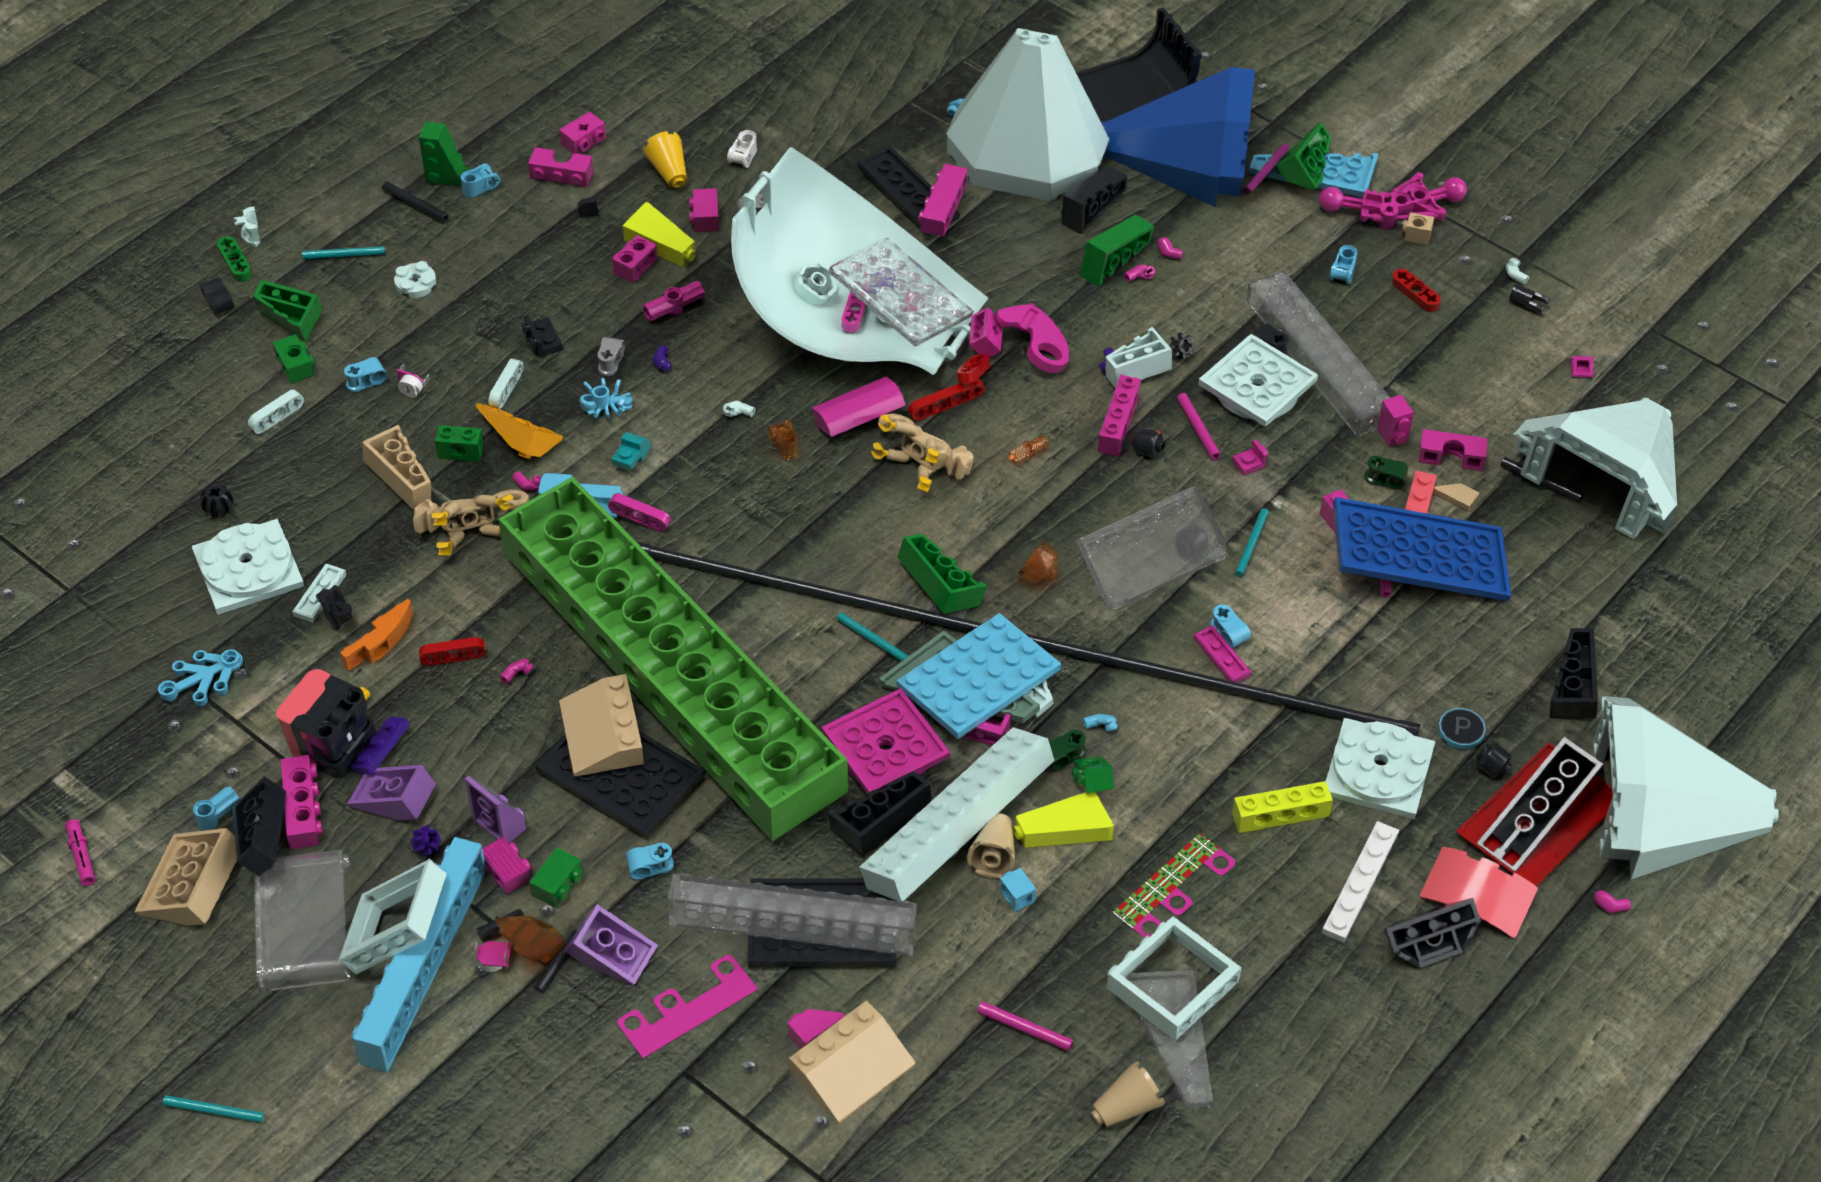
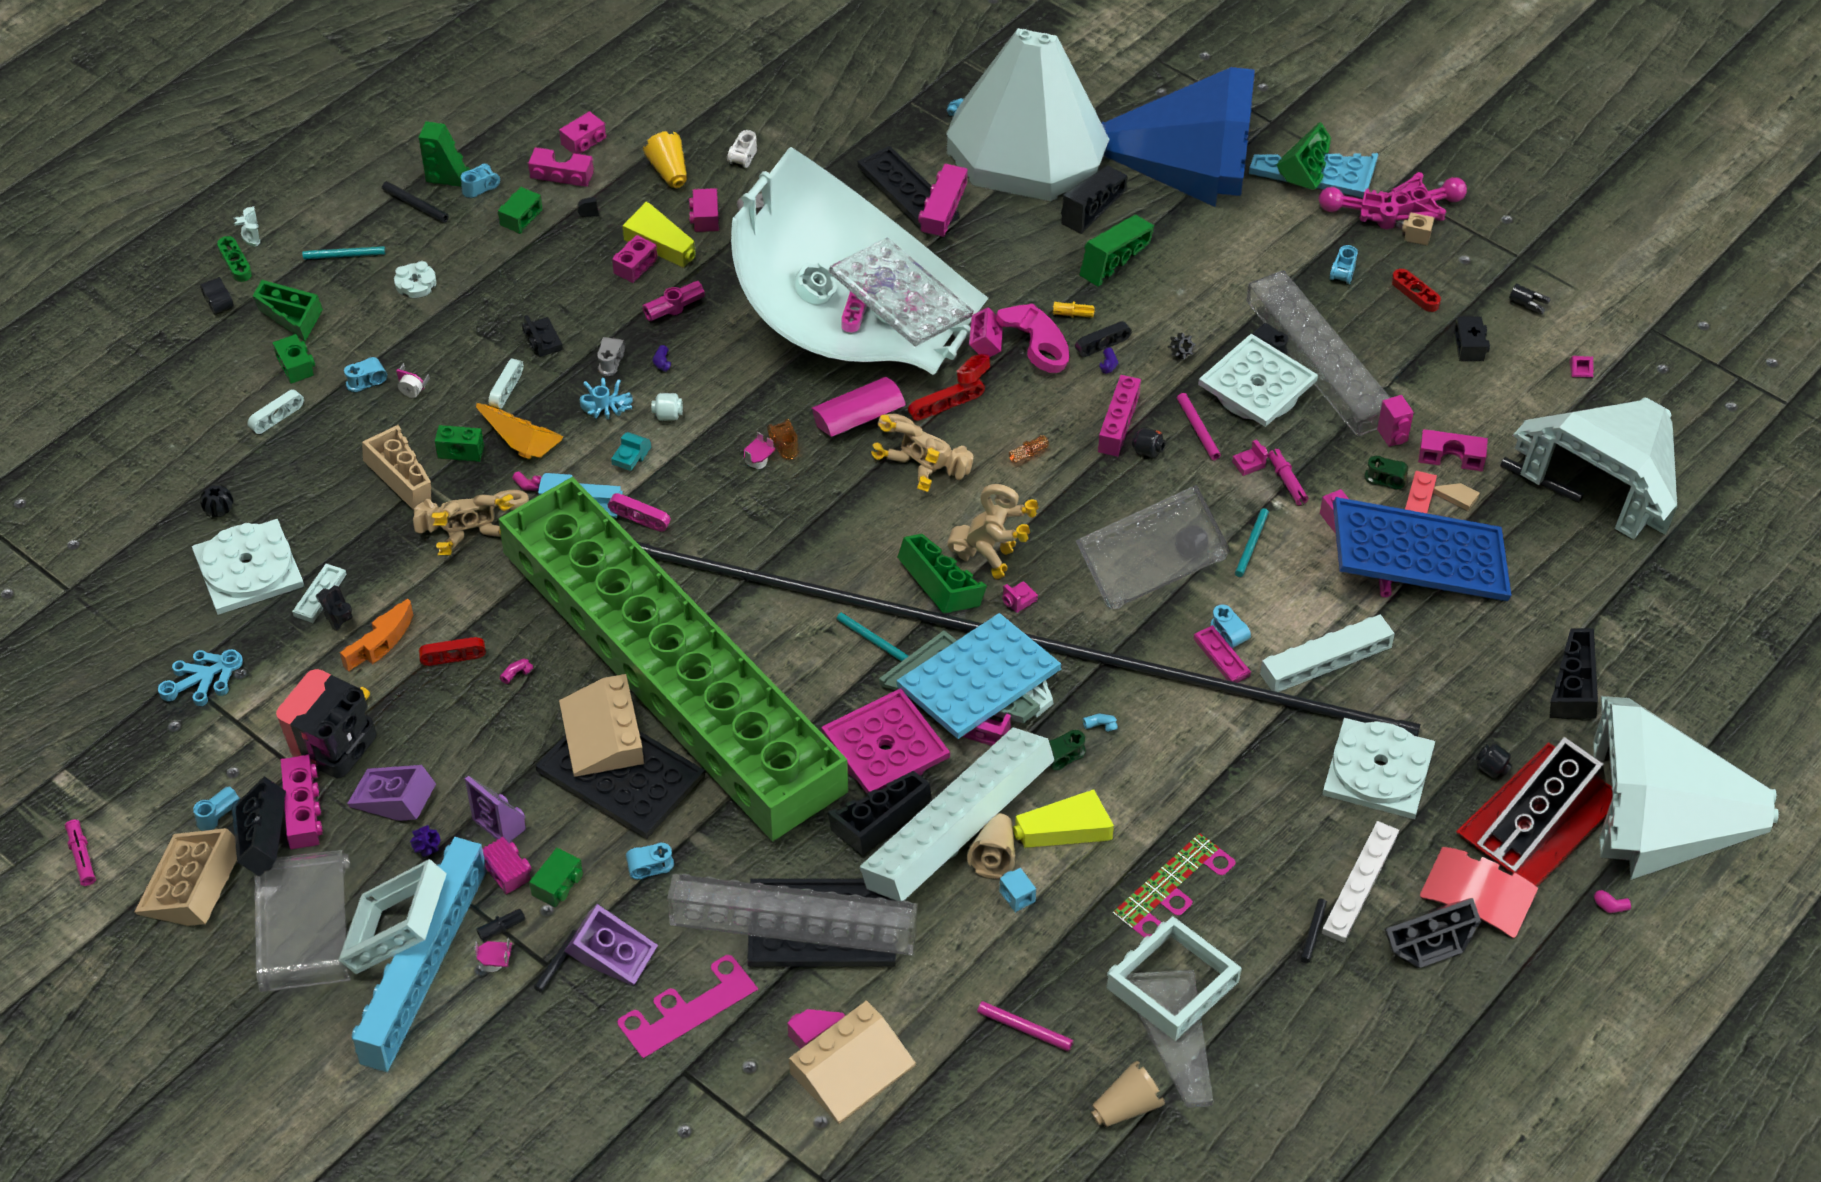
teal bar [163,1095,264,1123] -> none
dark purple plate [351,716,410,775] -> none
clear orange slope [495,915,567,963] -> none
light aqua arm [723,401,755,417] -> none
clear orange cylinder [1017,540,1059,585] -> none
green brick [1071,756,1114,793] -> none
black panel [1076,7,1202,124] -> none
light aqua wedge [1106,327,1172,388] -> none
dark pink arm [1124,265,1155,282] -> none
dark pink arm [1157,237,1183,260] -> none
neon yellow brick [1232,781,1333,833] -> none
magenta tile [1242,143,1290,194] -> none
black tile [1438,708,1486,750] -> none
light aqua arm [1506,258,1529,285] -> none
none -> green brick [498,187,543,234]
none -> light aqua head [651,393,683,421]
none -> dark pink piece [744,431,776,470]
none -> tan animal [947,484,1039,579]
none -> dark pink bracket [1002,581,1038,613]
none -> yellow axle [1053,302,1095,318]
none -> black beam [1075,321,1132,357]
none -> light aqua brick [1260,614,1395,692]
none -> dark pink pin [1268,449,1309,506]
none -> black bar [1300,898,1327,963]
none -> black brick [1454,316,1490,361]

